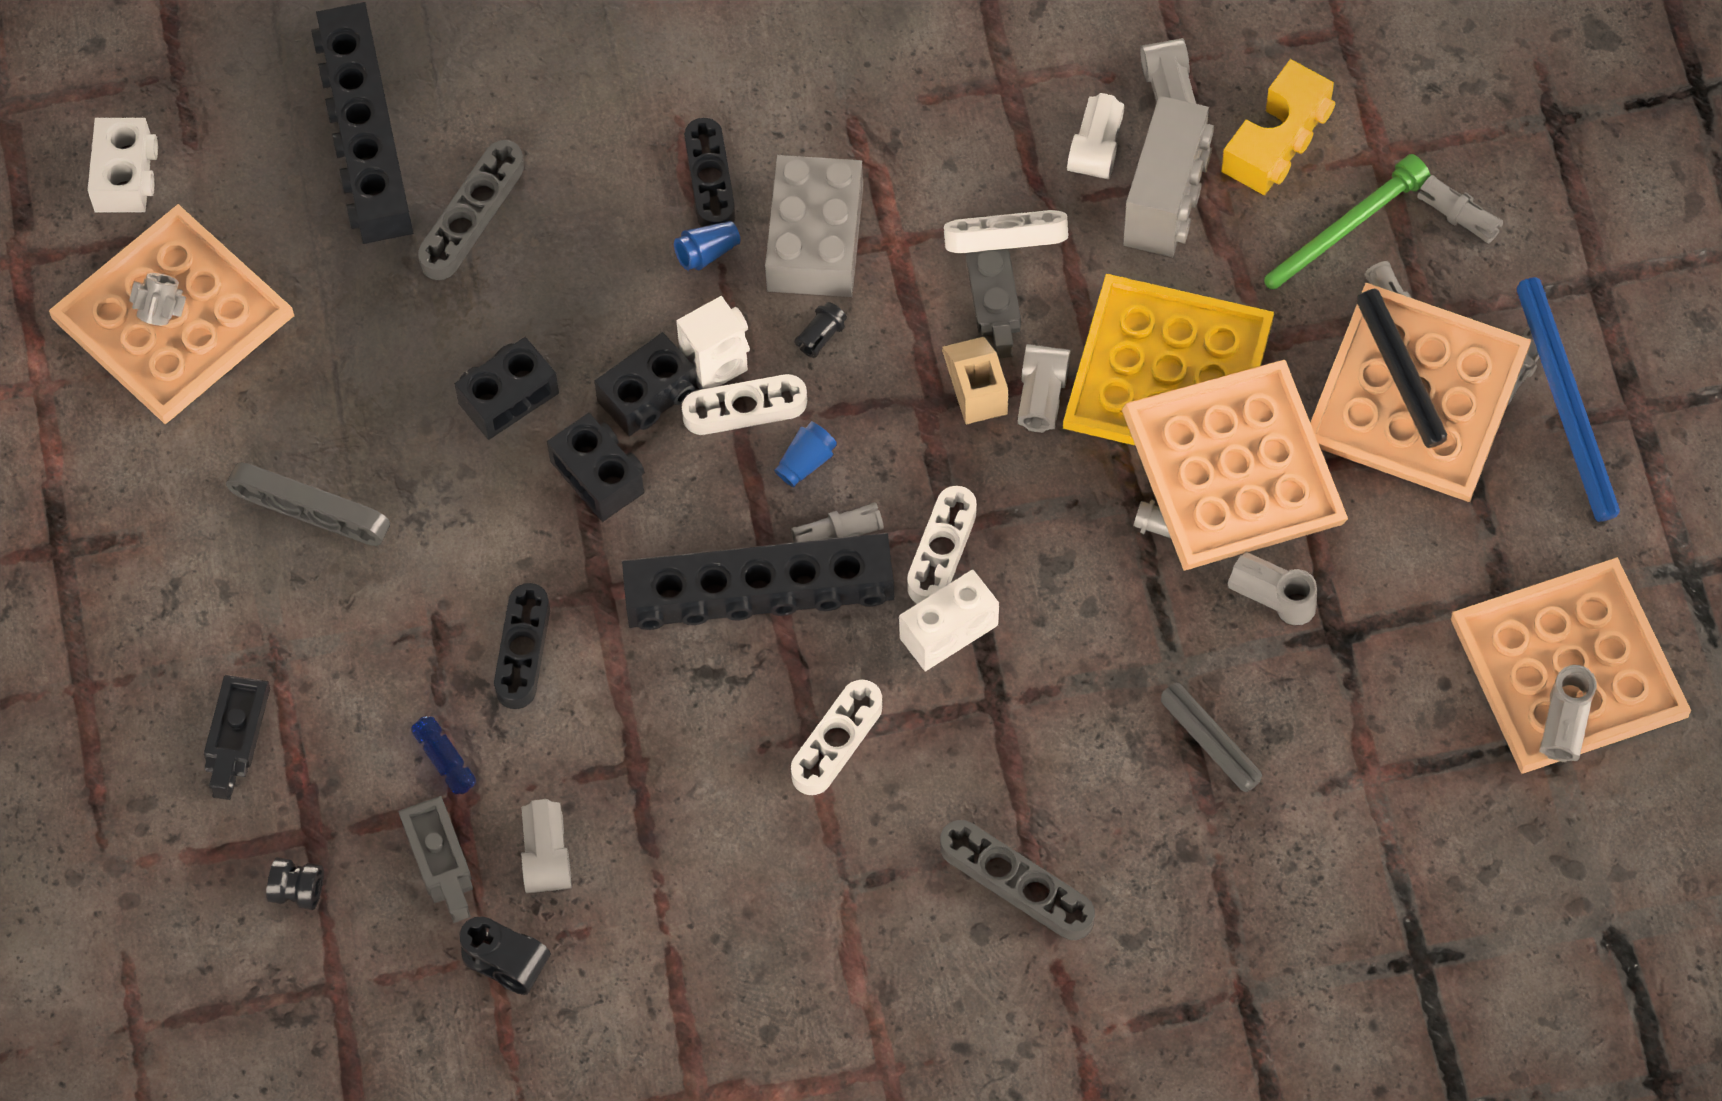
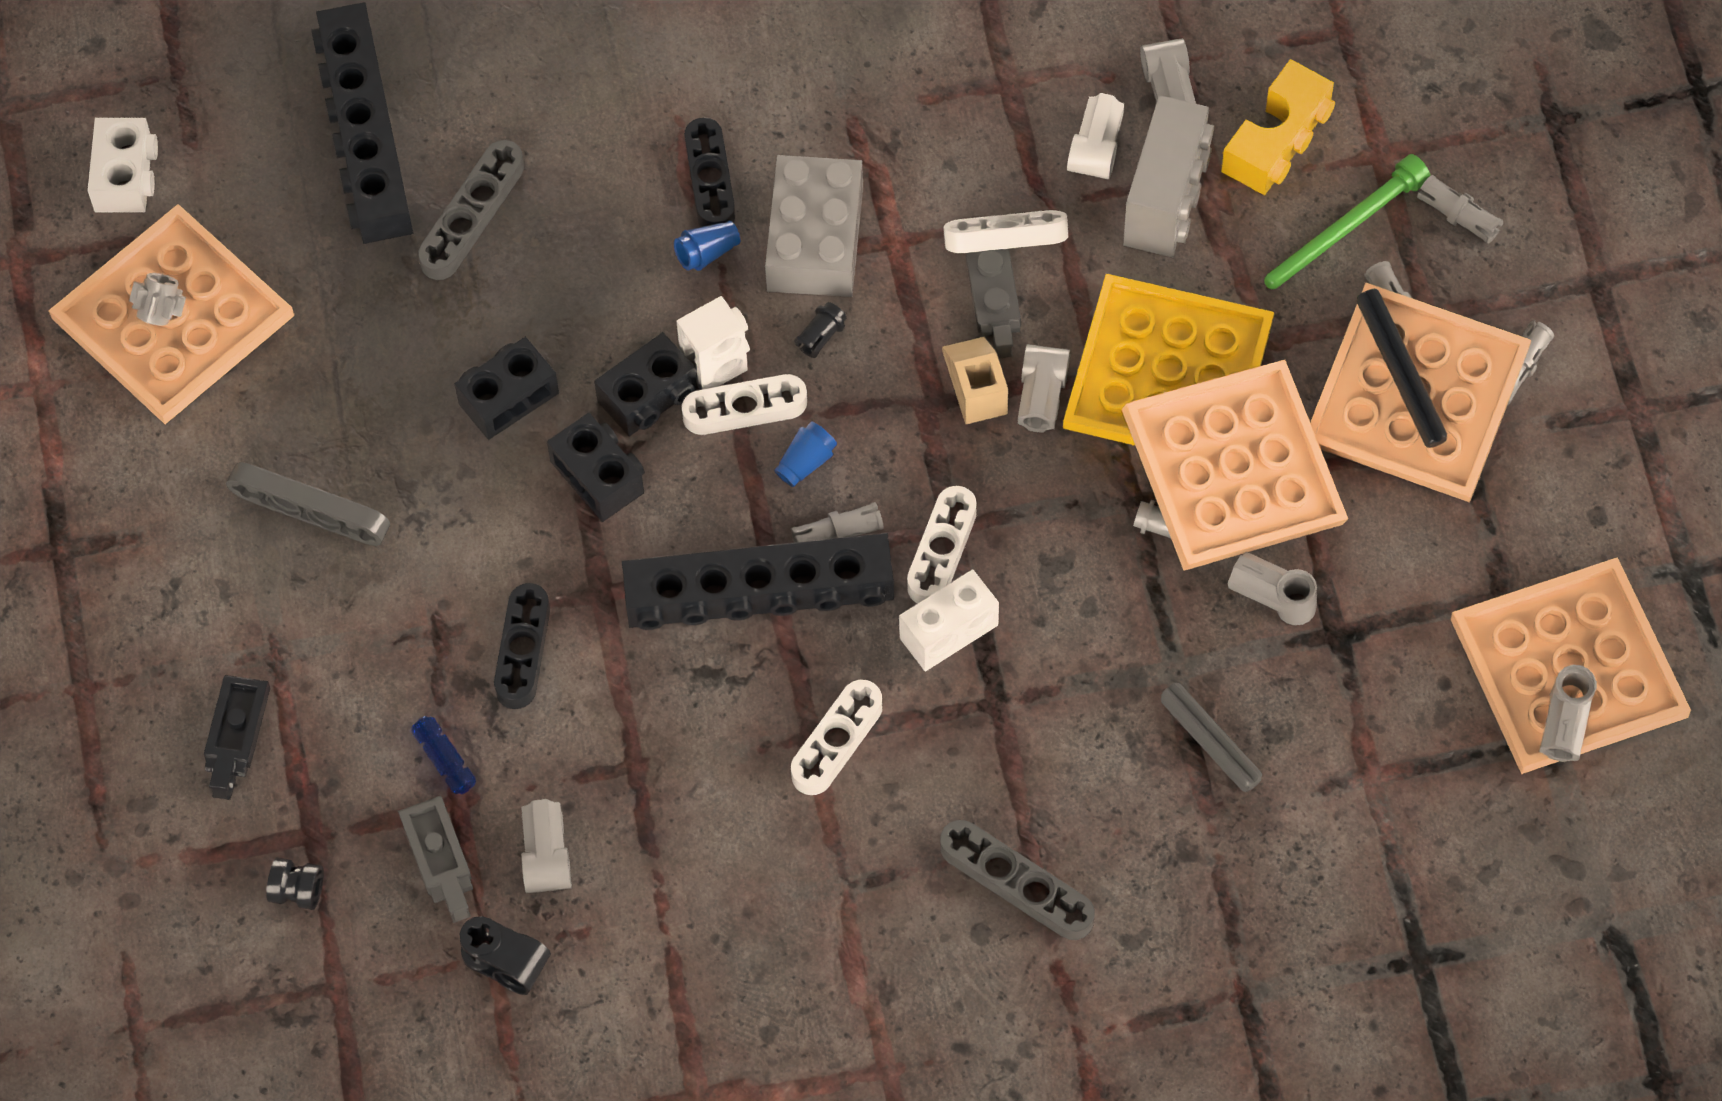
blue axle [1516,277,1620,522] -> none

